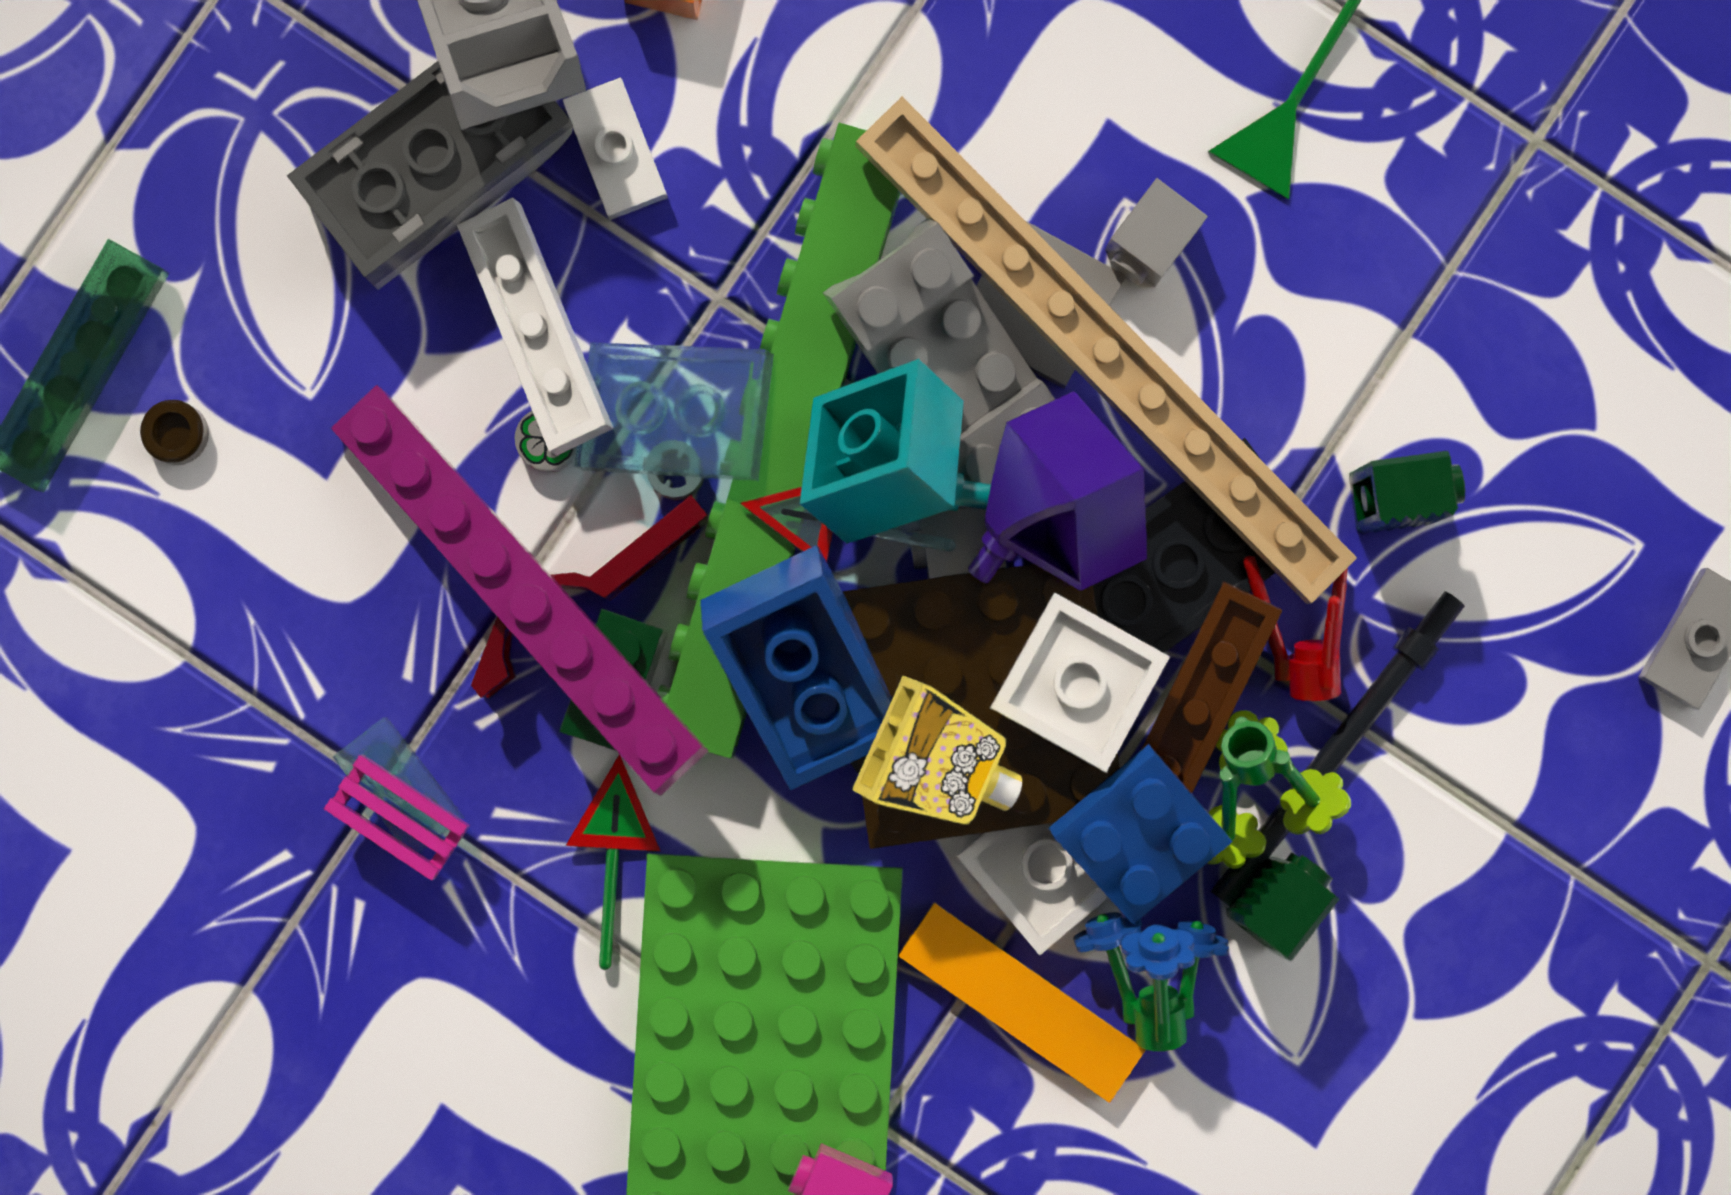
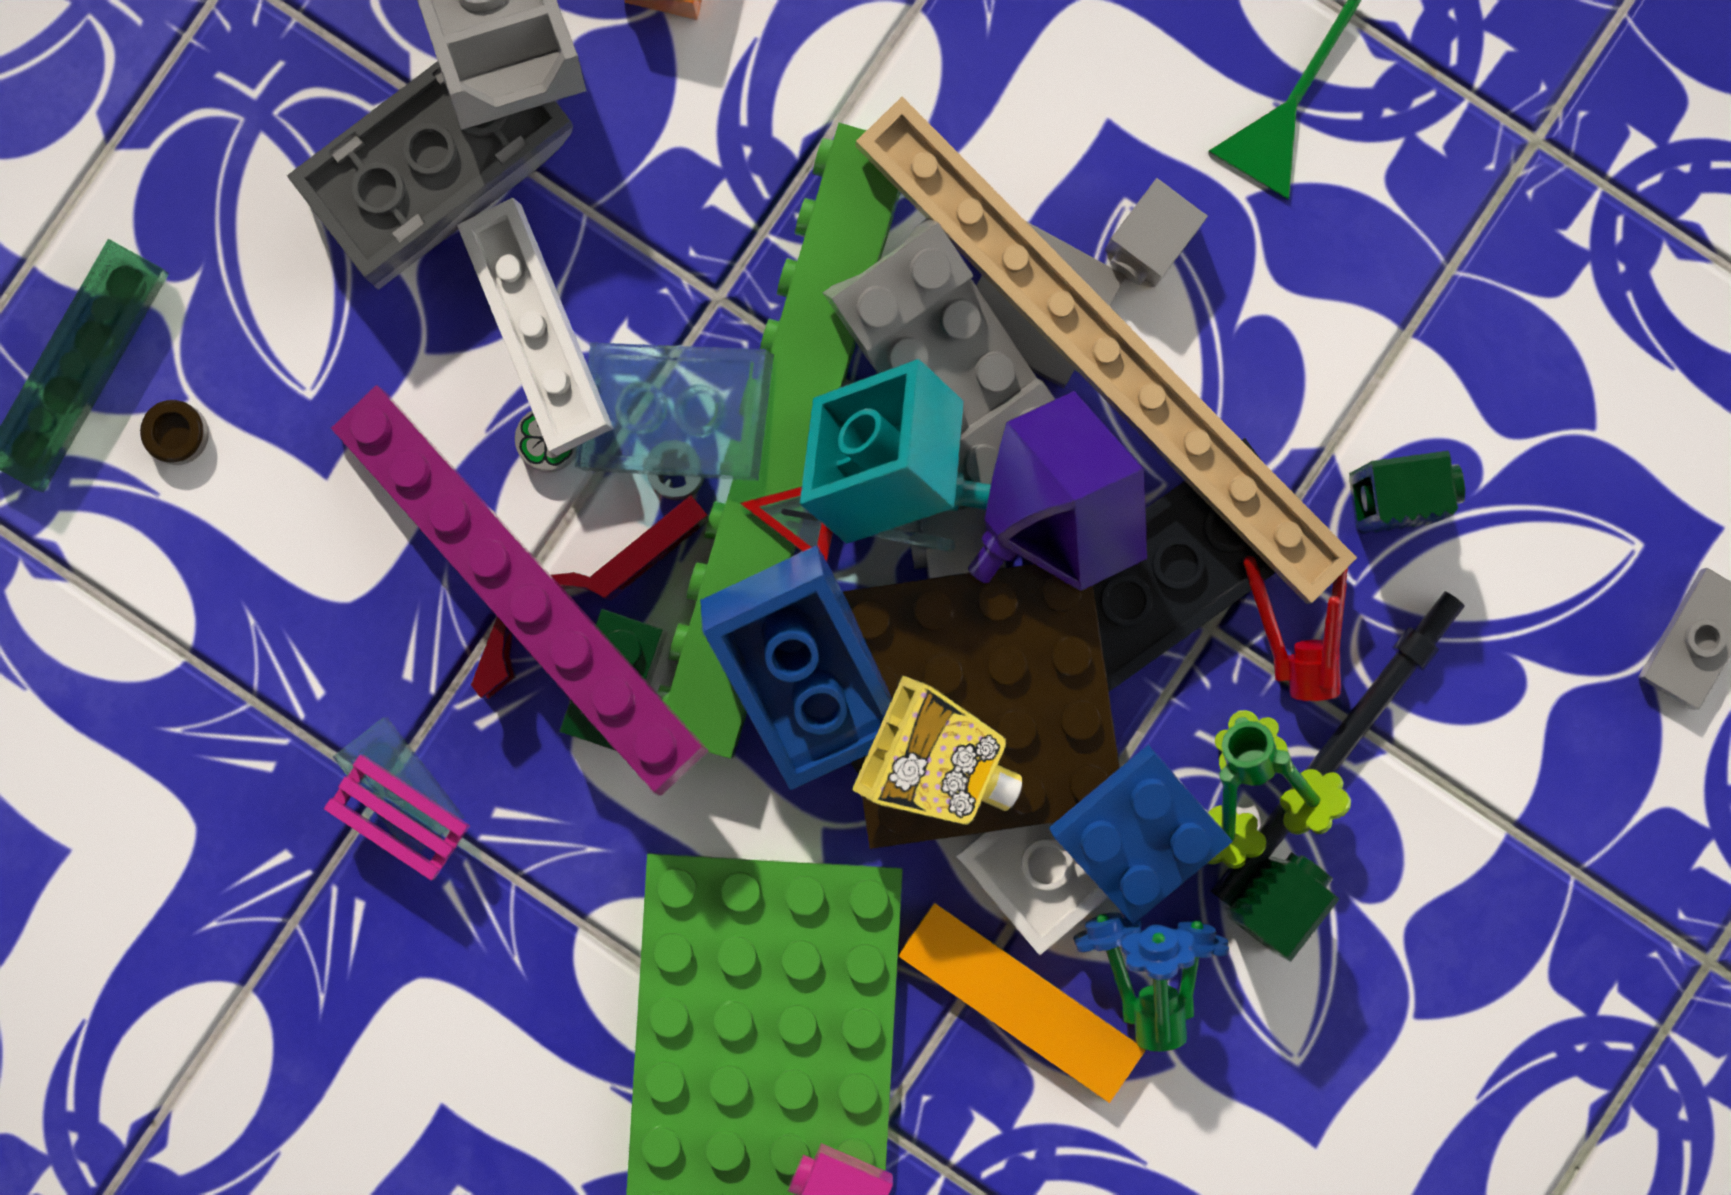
white plate [562,77,668,220] -> none
piece [565,754,661,970] -> none
white plate [990,593,1170,772] -> none
reddish brown plate [1140,581,1283,793] -> none

